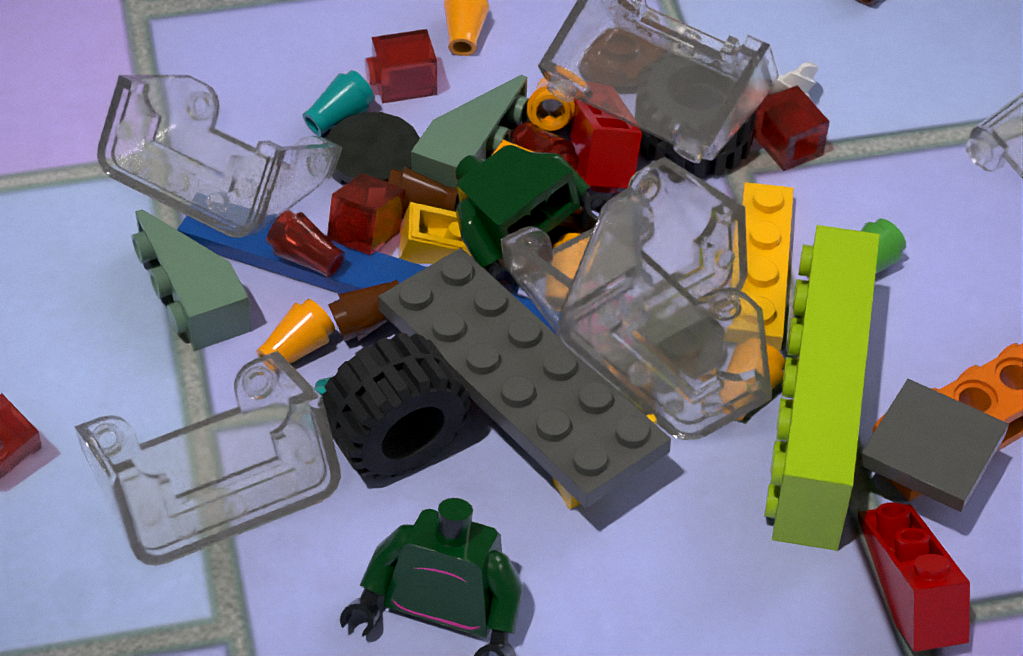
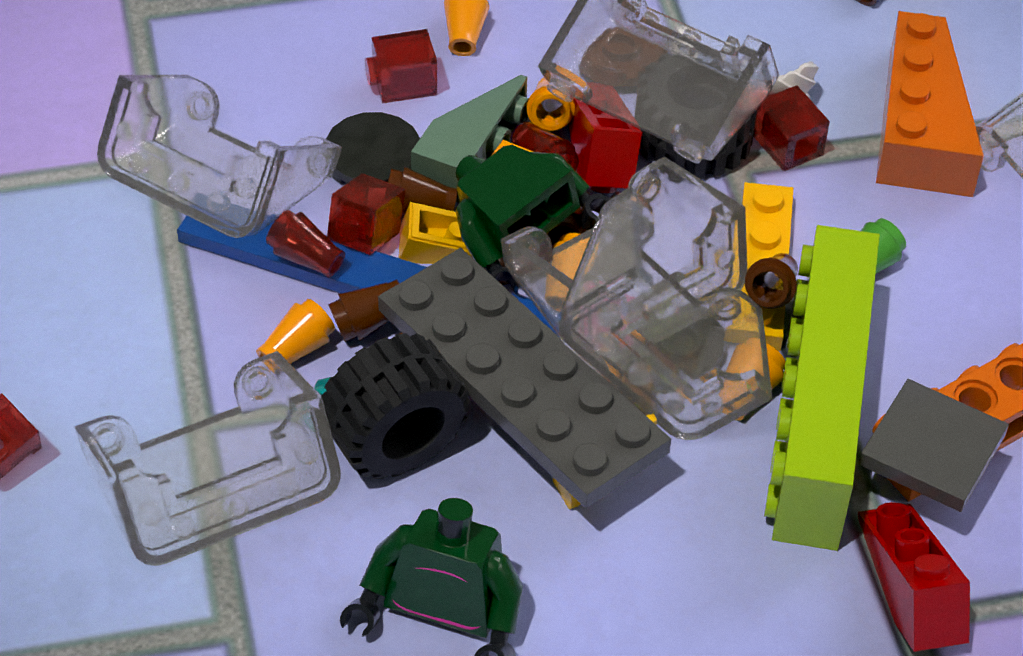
sand green slope [131,209,252,351] -> none
teal cone [302,70,375,137] -> none
none -> reddish brown cone [745,253,798,309]
none -> orange wedge [876,11,984,197]

